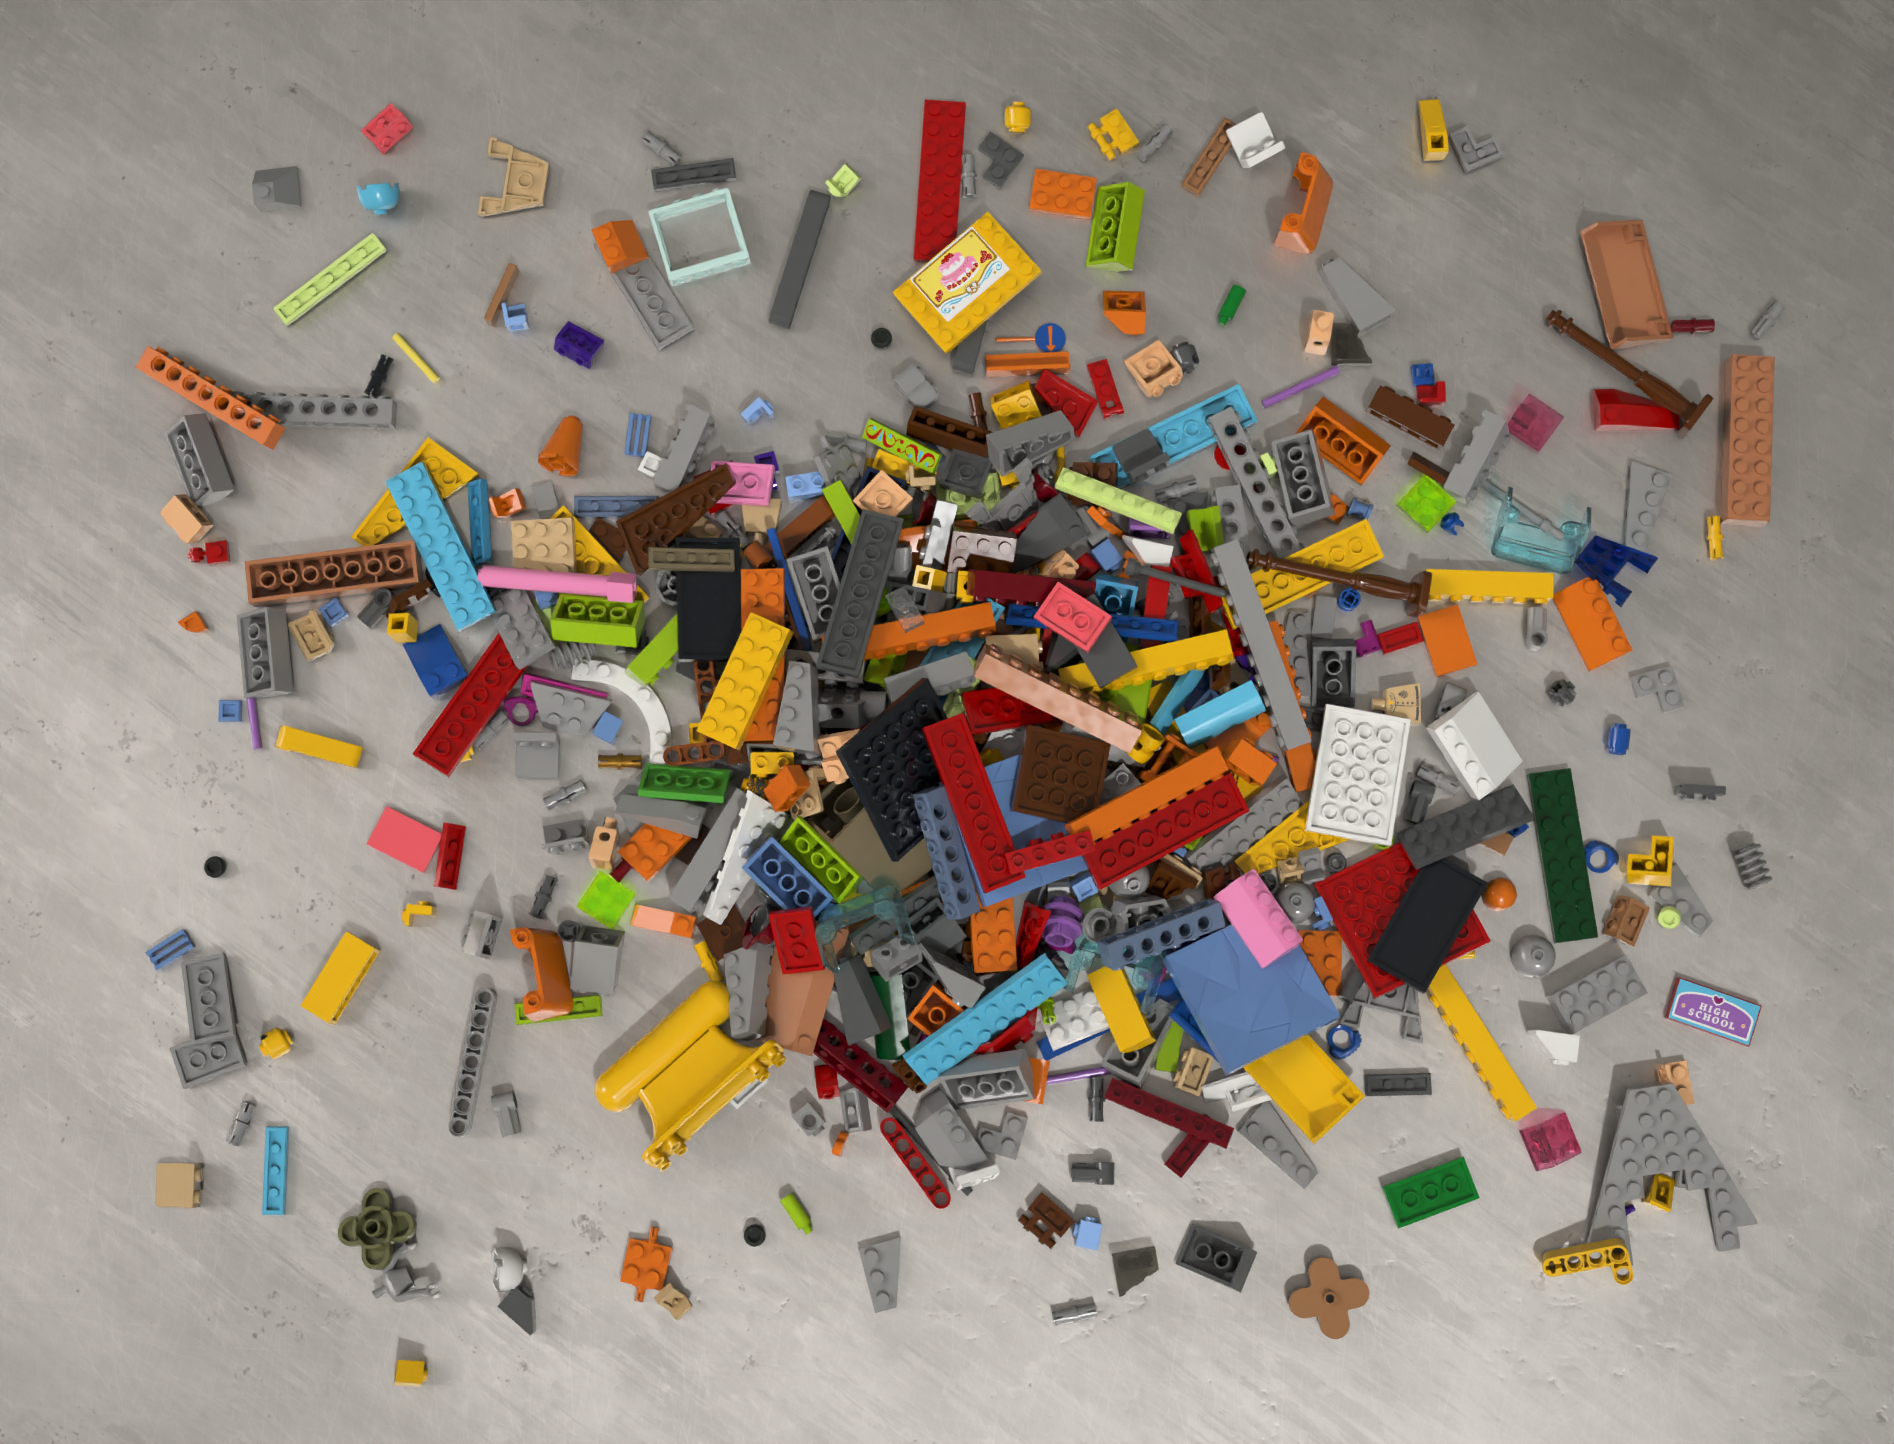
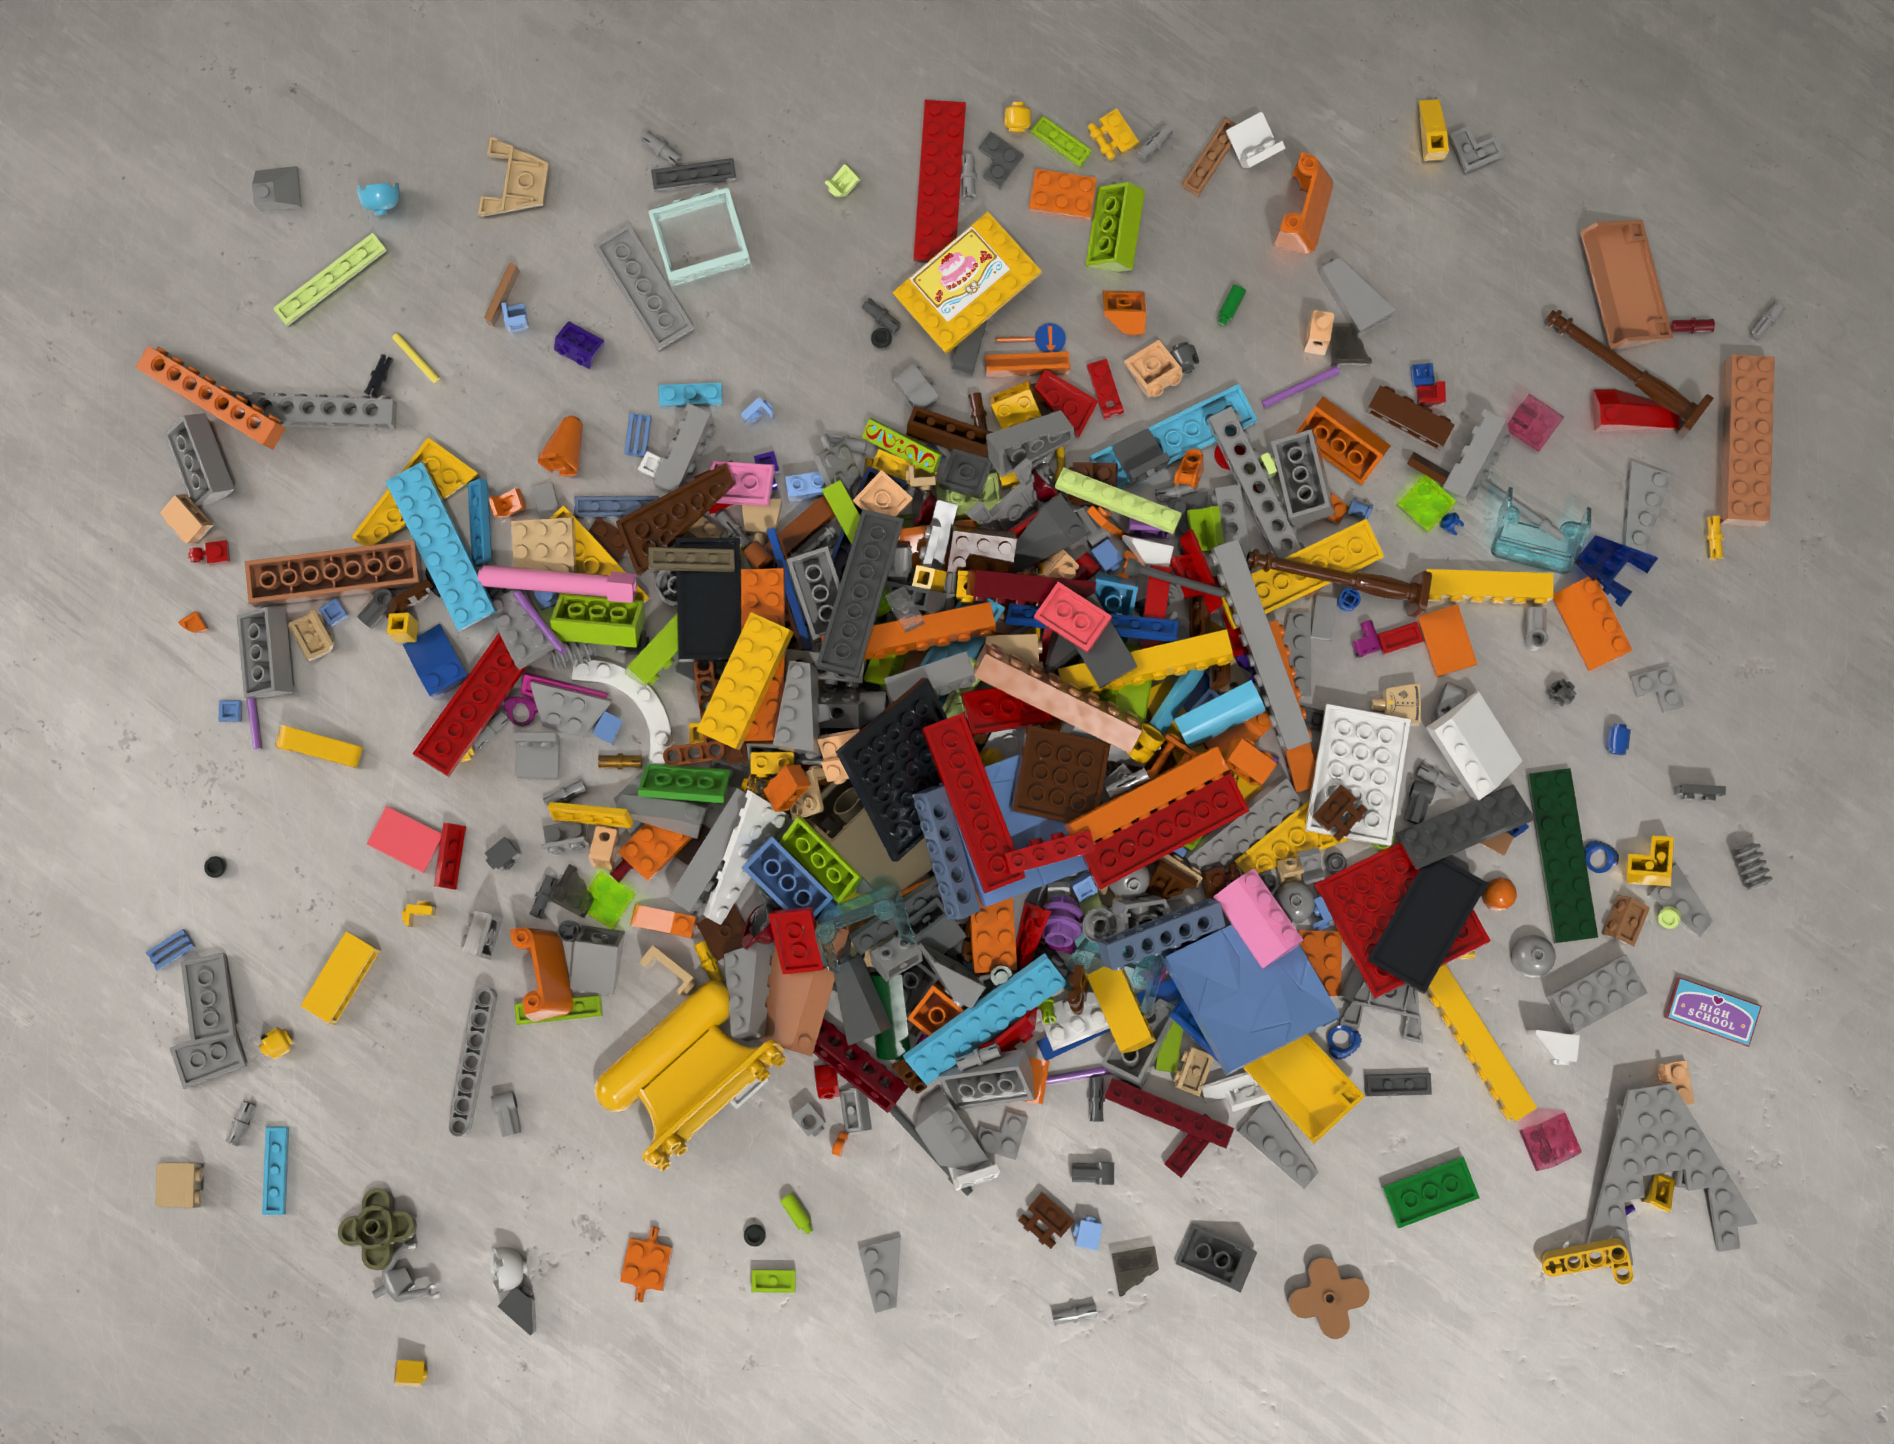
coral bracket [361,103,413,154] -> none
orange slope [591,220,649,274] -> none
tan bracket [654,1283,693,1320] -> none
dark grey beam [769,190,831,329] -> none
red beam [880,1117,951,1209] -> none
dark grey slope [1311,639,1356,707] -> none
none -> dark grey brick [485,837,521,871]
none -> medium lavender bar [513,590,567,654]
none -> yellow tile [547,802,633,828]
none -> clear smoke wing [551,864,594,918]
none -> tan panel [639,945,697,996]
none -> medium azure plate [659,383,723,407]
none -> lime plate [751,1269,796,1293]
none -> dark grey pin [862,298,902,334]
none -> light grey pin [956,1043,1002,1071]
none -> plate [990,965,1012,986]
none -> lime tile [1030,115,1092,168]
none -> reddish brown plate [1067,965,1089,1015]
none -> light grey pin [1105,768,1150,799]
none -> orange piece [1174,449,1204,489]
none -> reddish brown plate [1312,785,1368,842]

